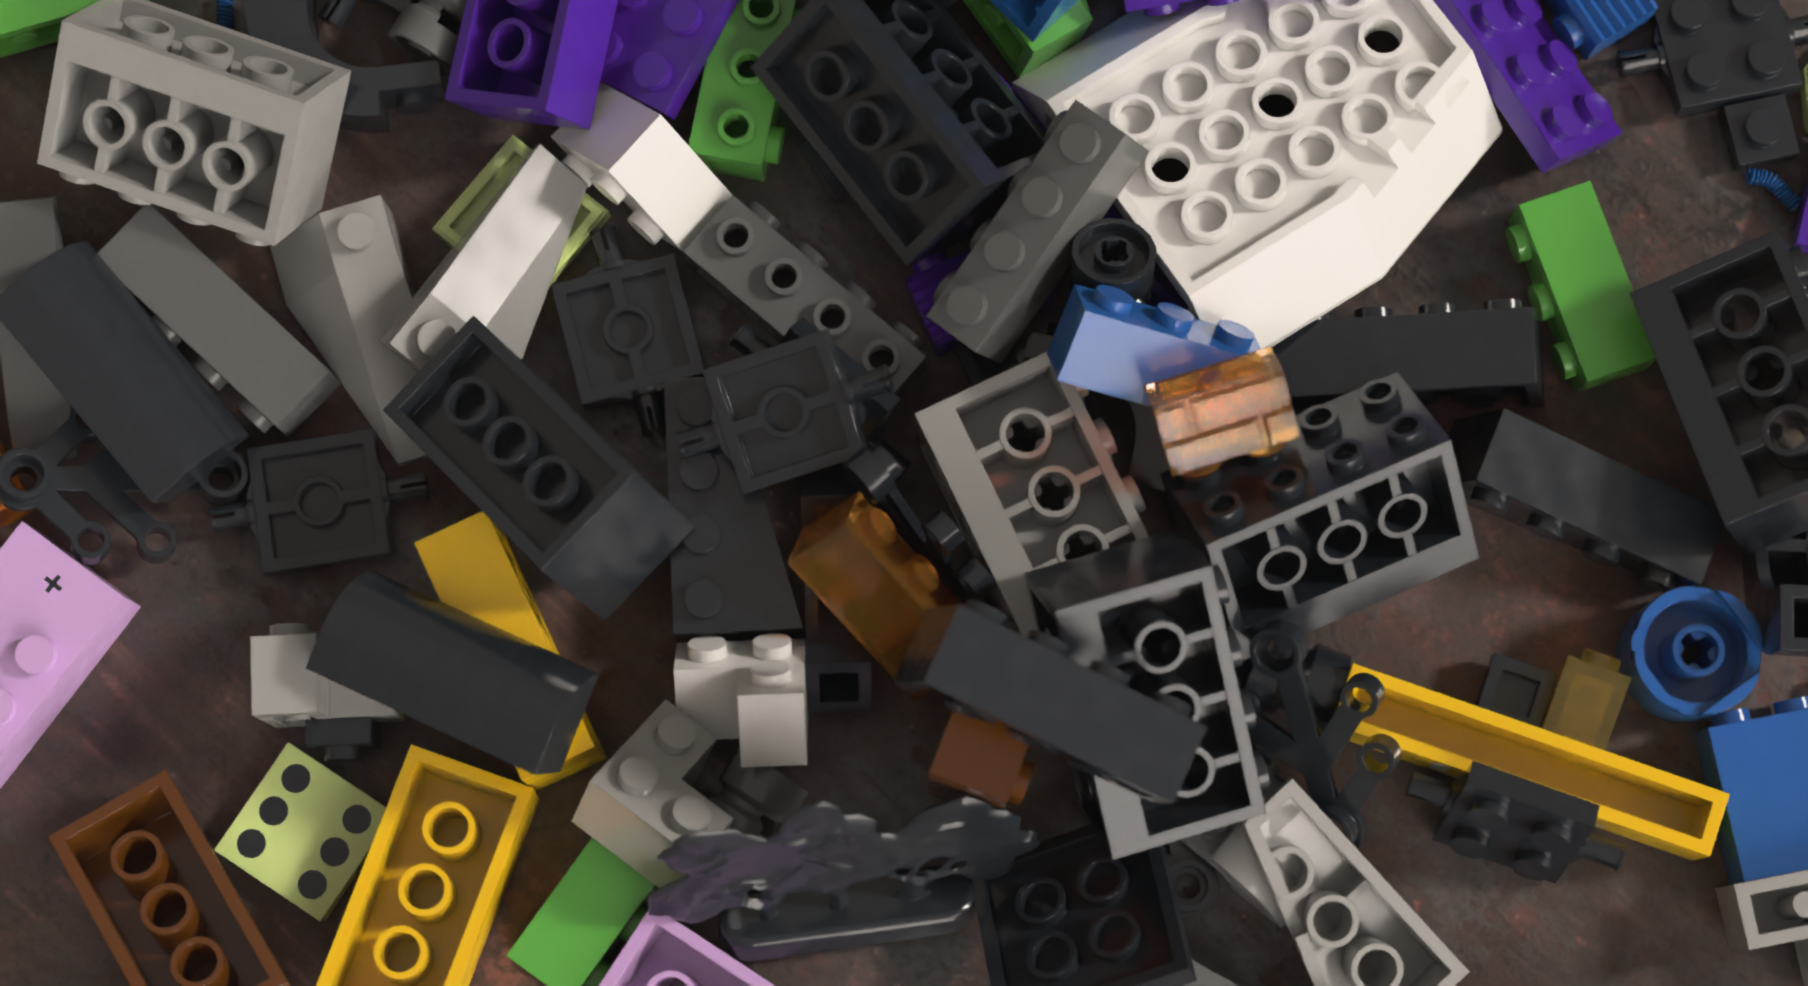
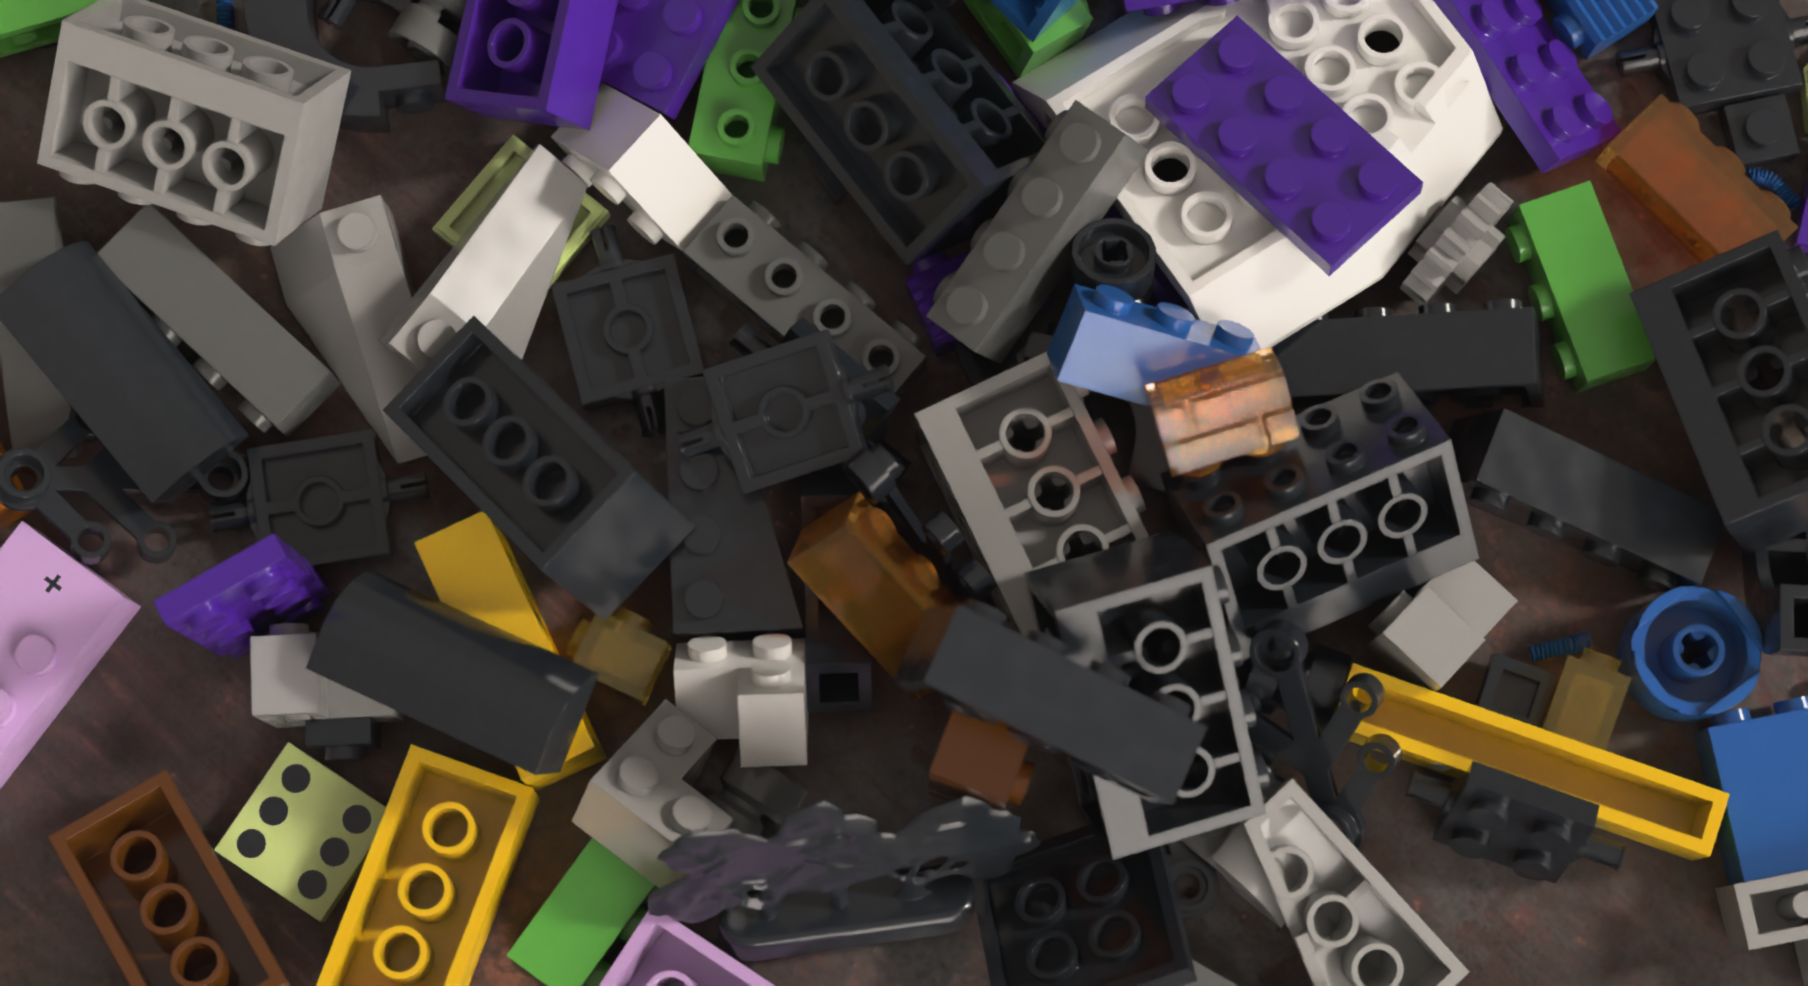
none -> dark purple plate [153,533,334,658]
none -> clear yellow brick [567,607,673,707]
none -> dark purple plate [1145,16,1423,277]
none -> light grey brick [1365,561,1518,691]
none -> light grey gear [1400,182,1514,306]
none -> blue leg [1527,631,1592,662]
none -> clear orange brick [1596,94,1798,263]

